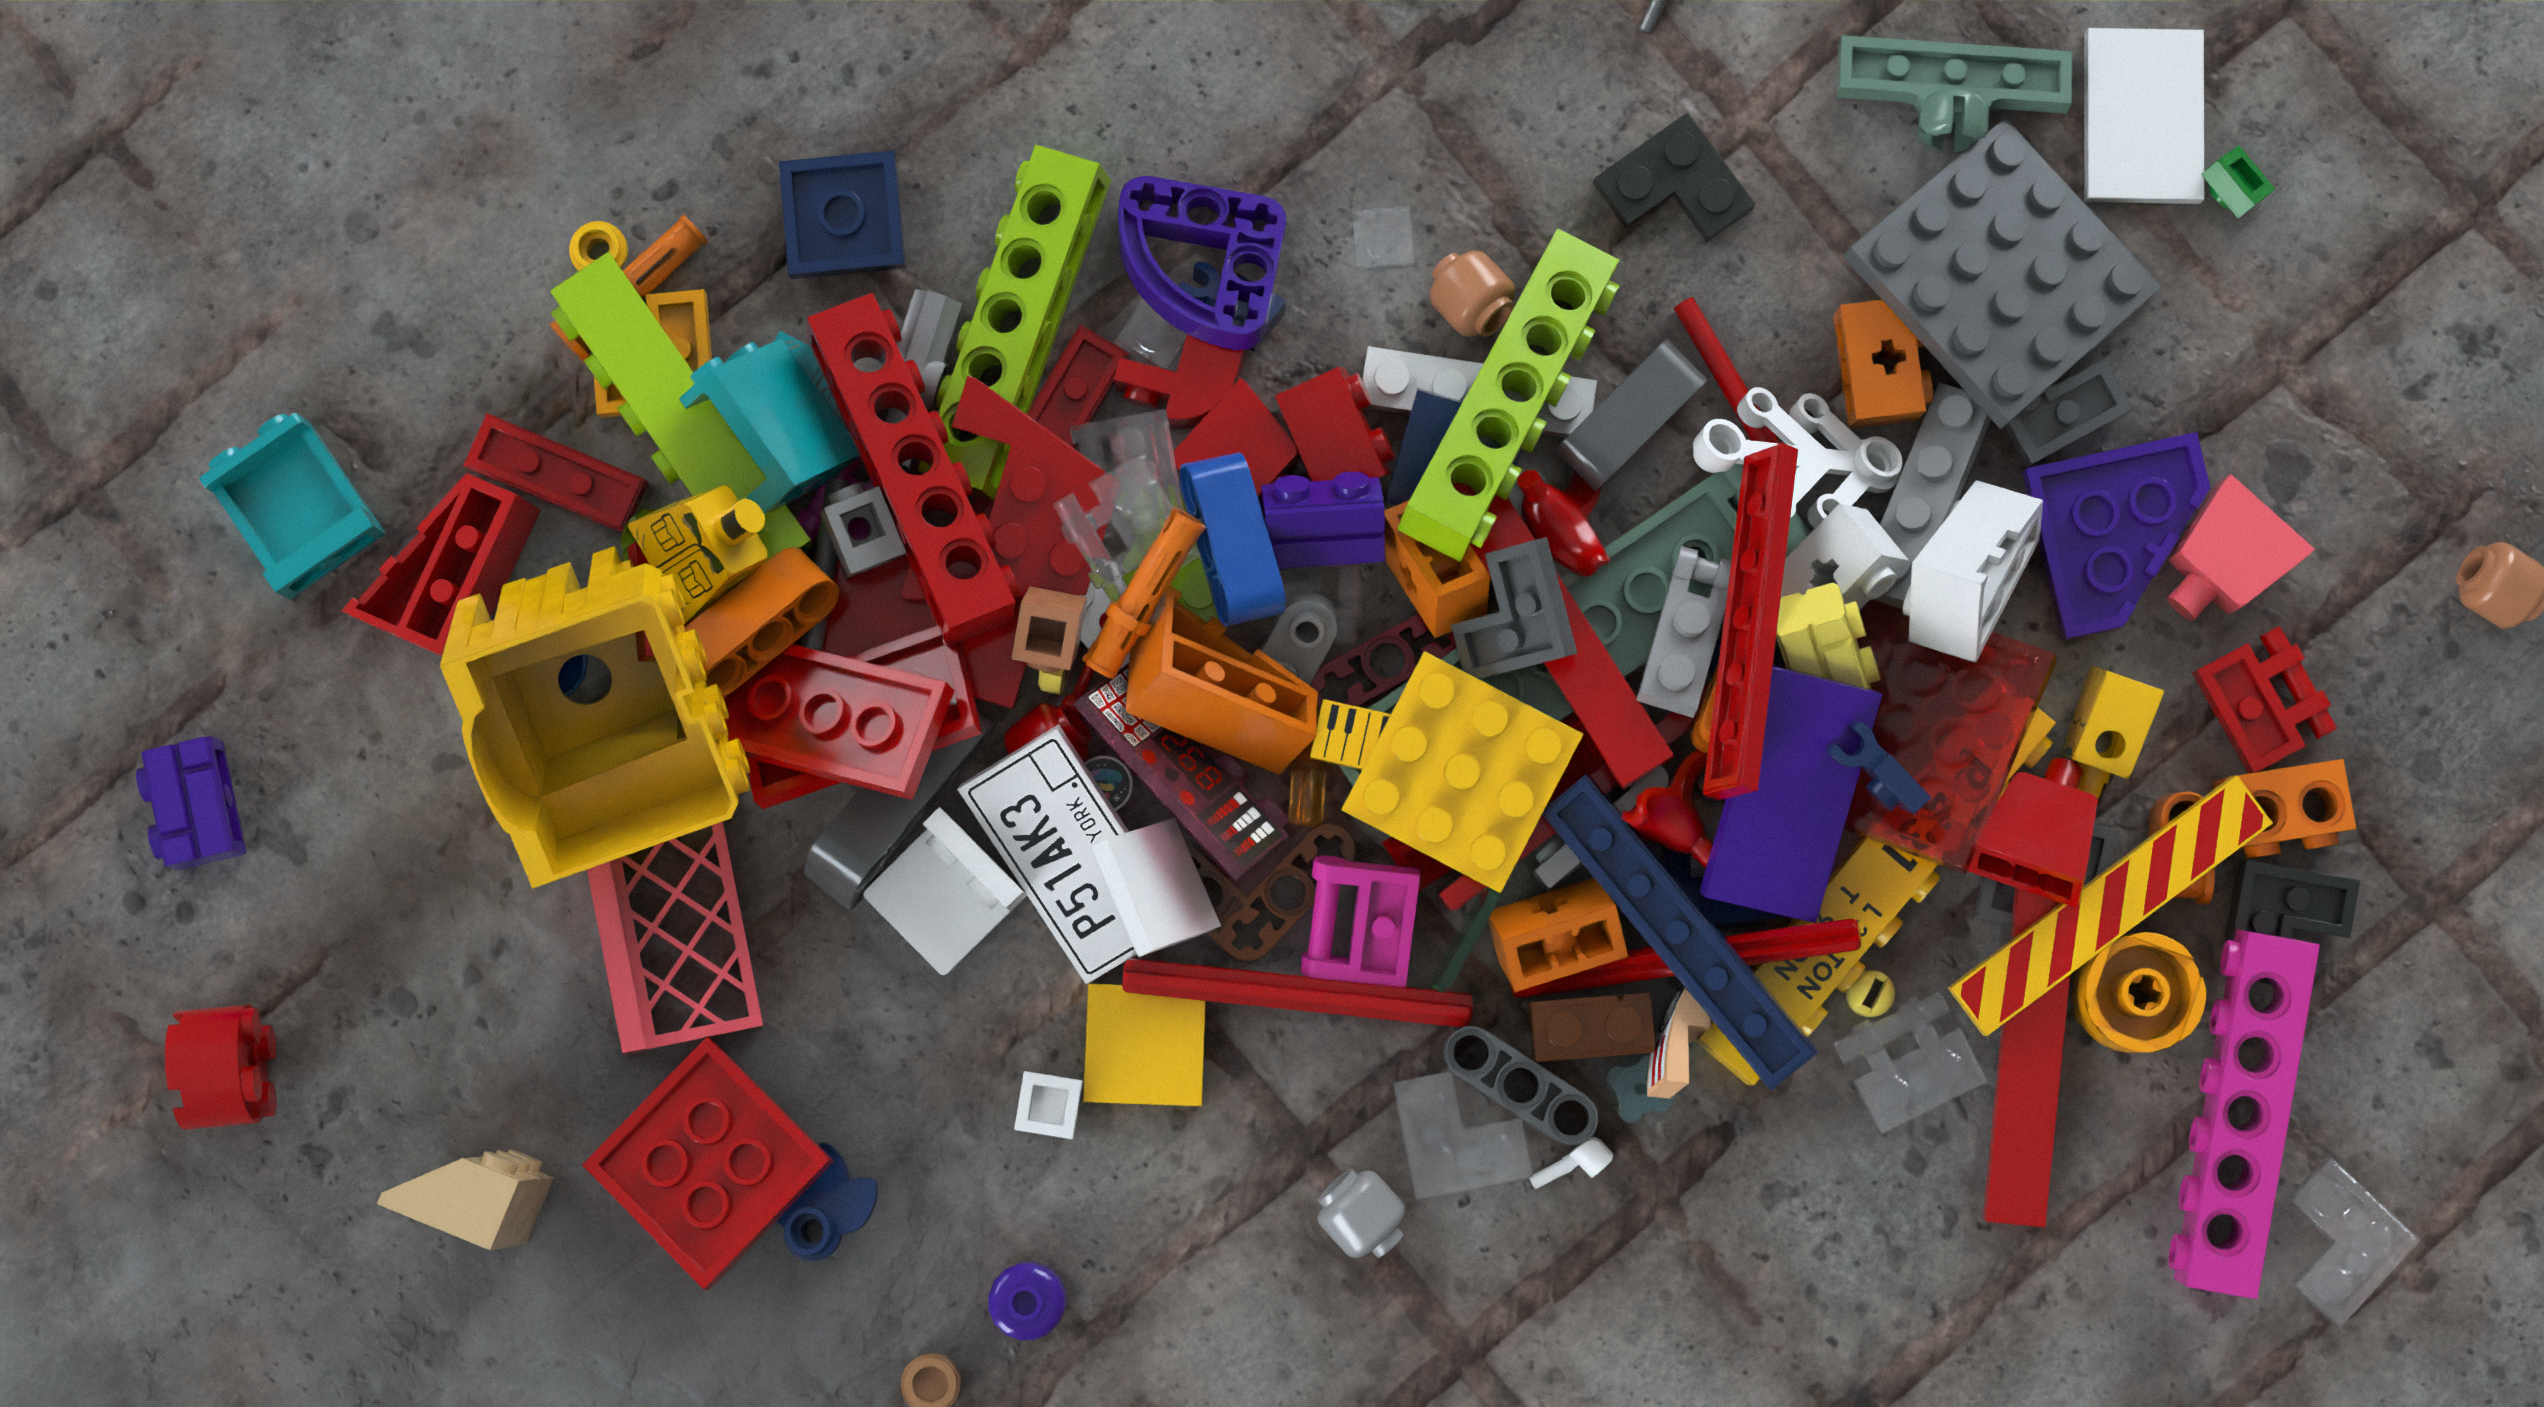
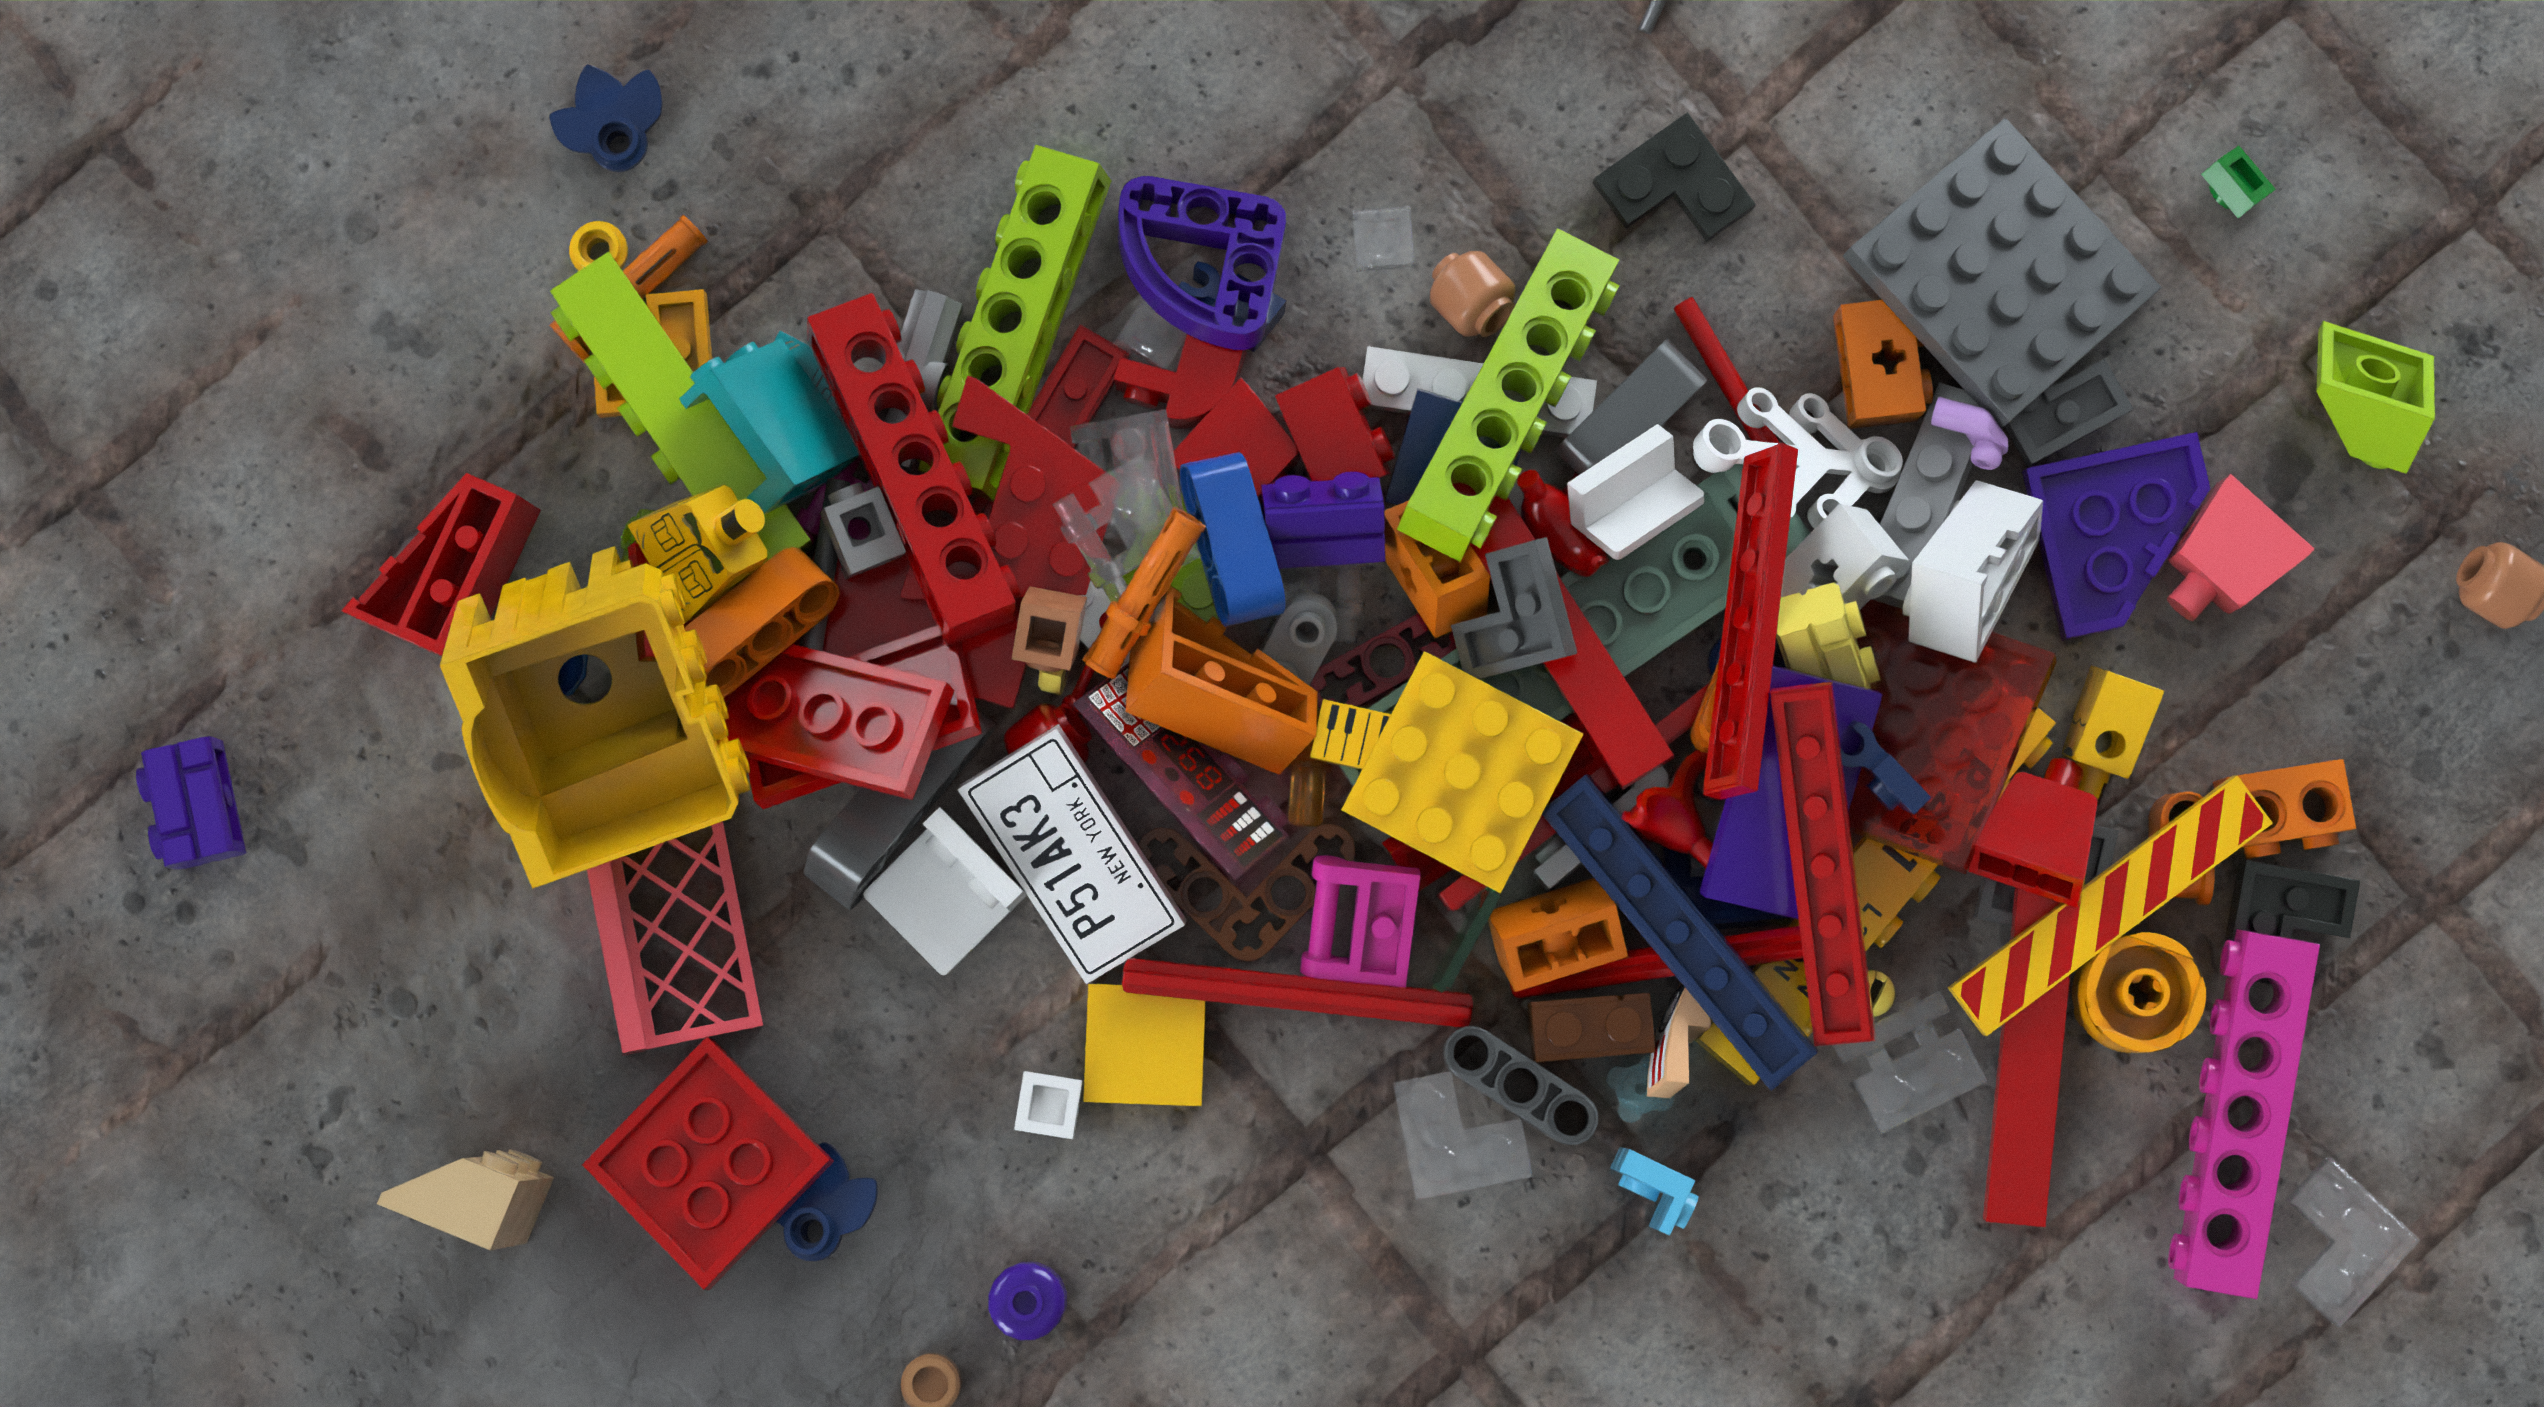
red brick [165,1004,277,1130] -> none
teal panel [199,413,386,600] -> none
red tile [463,413,649,535] -> none
dark blue plate [779,150,906,279] -> none
tile [1085,756,1134,812] -> none
white tile [1091,818,1221,957] -> none
light grey head [1317,1168,1405,1258] -> none
white hand [1529,1137,1613,1189] -> none
light grey plate [1636,546,1731,718] -> none
sand green plate [1836,35,2072,153] -> none
white tile [2084,28,2204,204] -> none
red plate [2192,626,2337,774] -> none
none -> dark blue plate [549,64,663,172]
none -> white panel [1567,424,1704,560]
none -> medium azure bracket [1610,1147,1699,1236]
none -> red tile [1770,682,1876,1046]
none -> lavender arm [1931,397,2008,470]
none -> lime slope [2317,321,2435,474]

